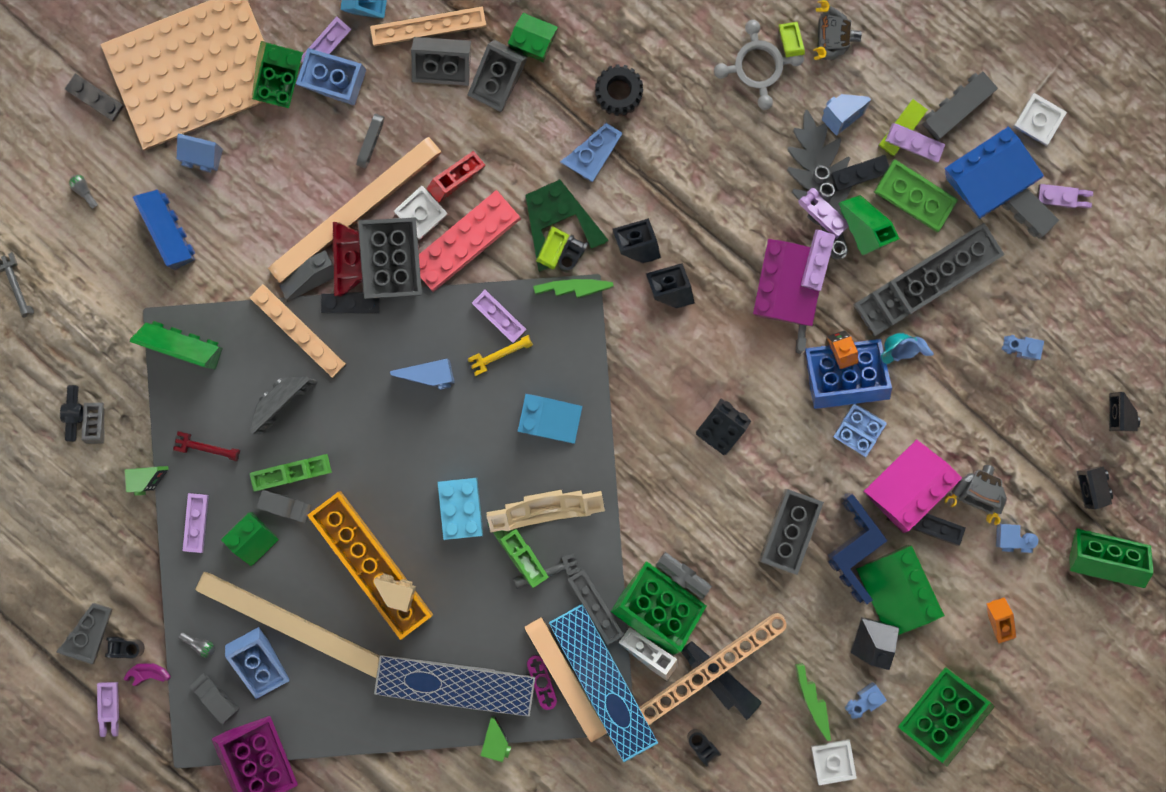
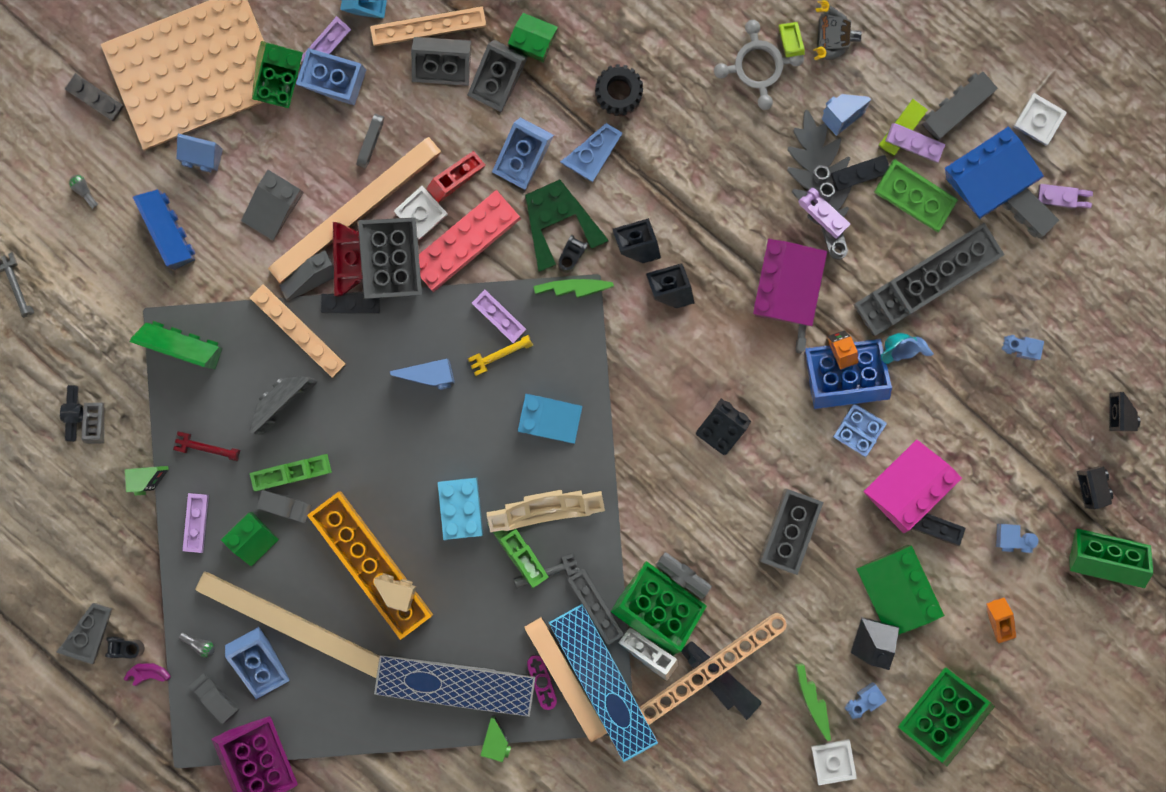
lavender hinge [97,682,119,737] -> none
lime tile [536,226,569,269] -> none
black piece [687,729,721,767] -> none
lavender plate [801,230,835,291] -> none
dark blue bracket [827,493,887,605] -> none
green slope [839,195,900,256] -> none
dark grey torso [944,465,1007,525] -> none
none -> dark grey slope [241,170,304,241]
none -> medium blue slope [492,117,554,190]

